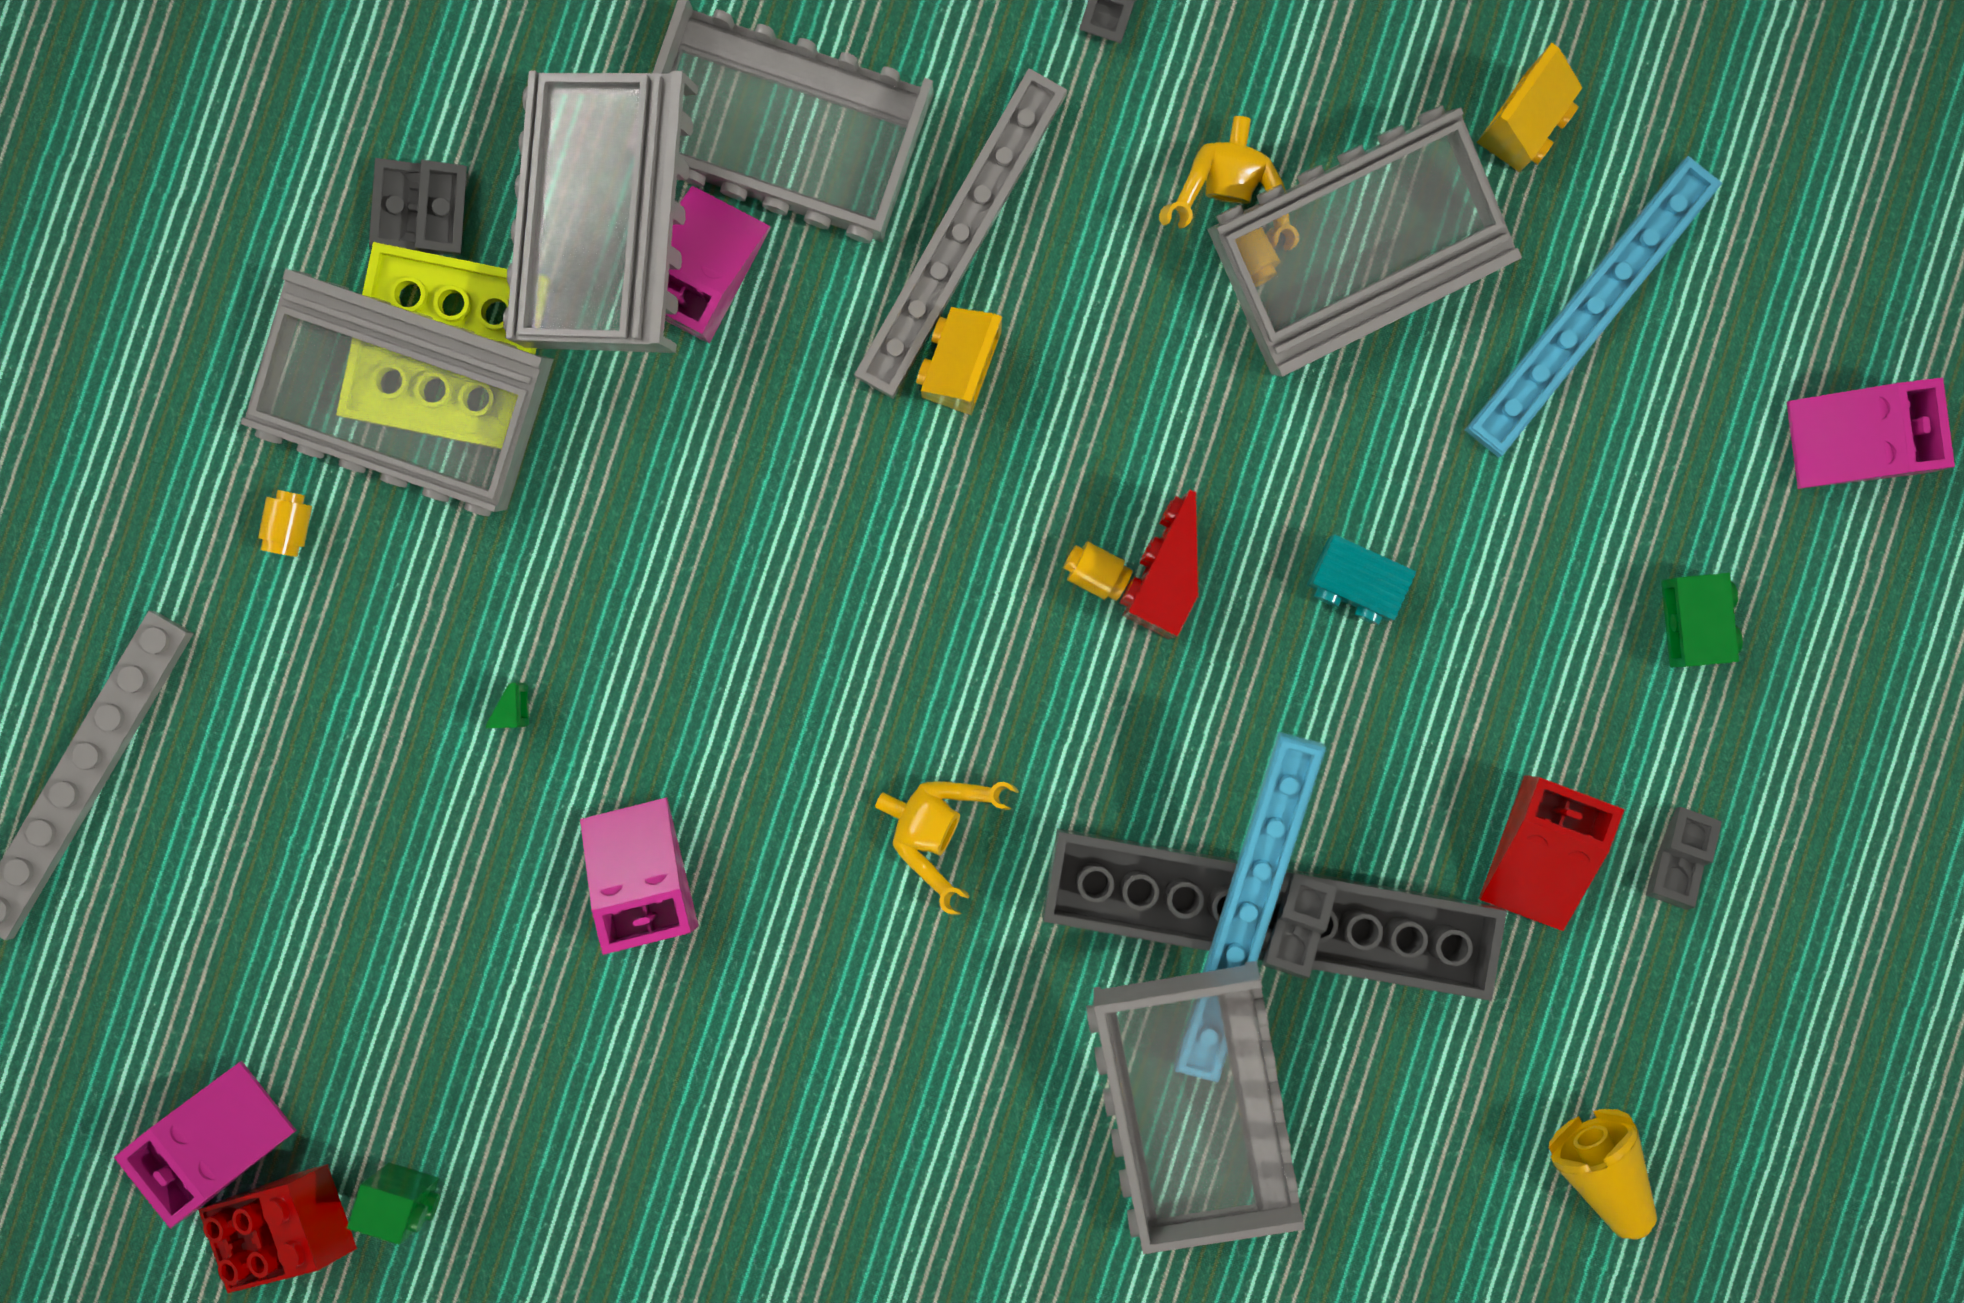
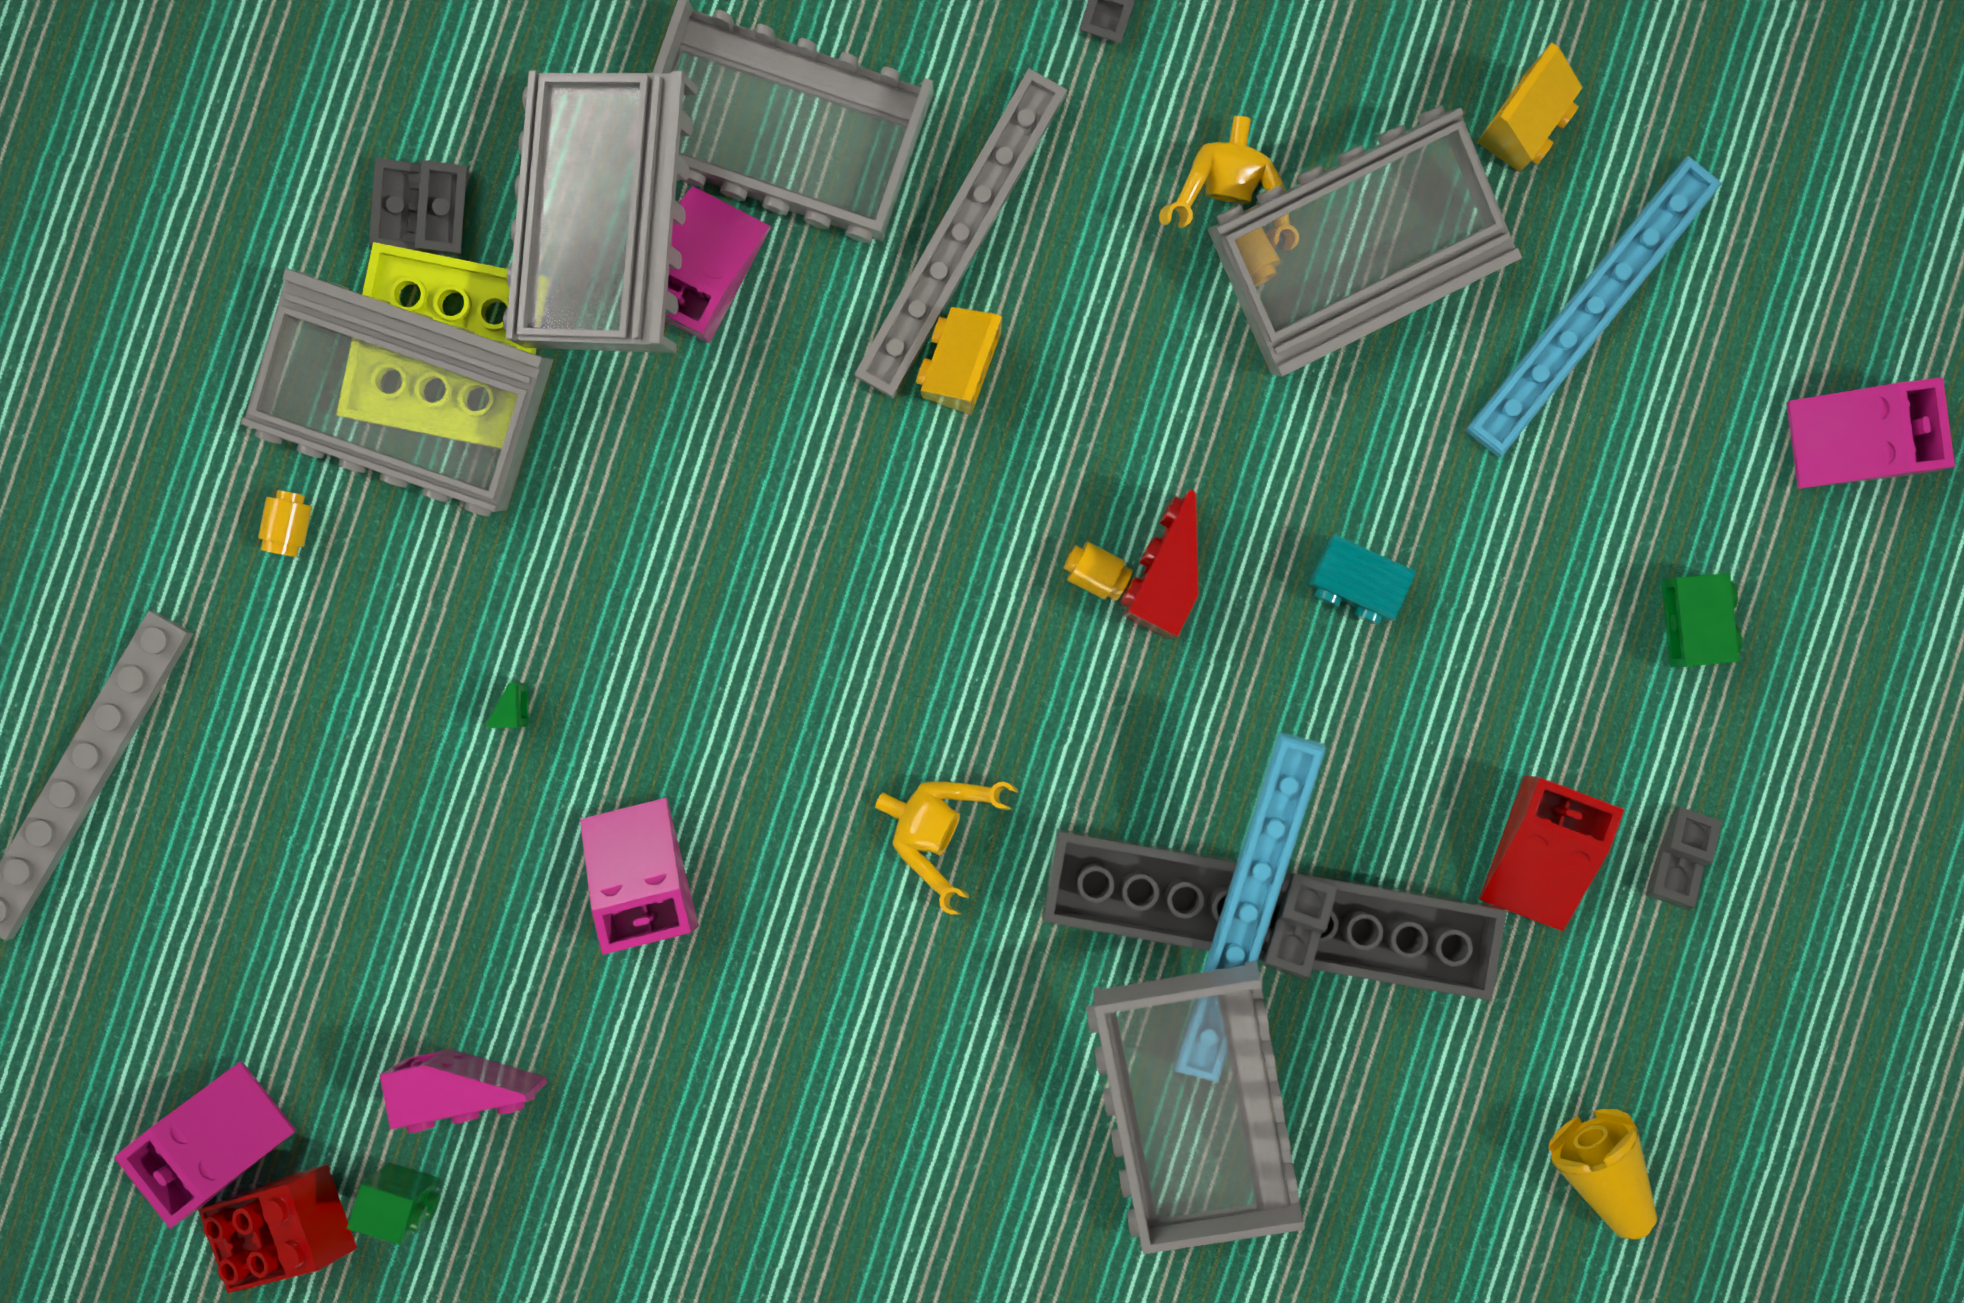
none -> dark pink slope [380,1049,547,1133]

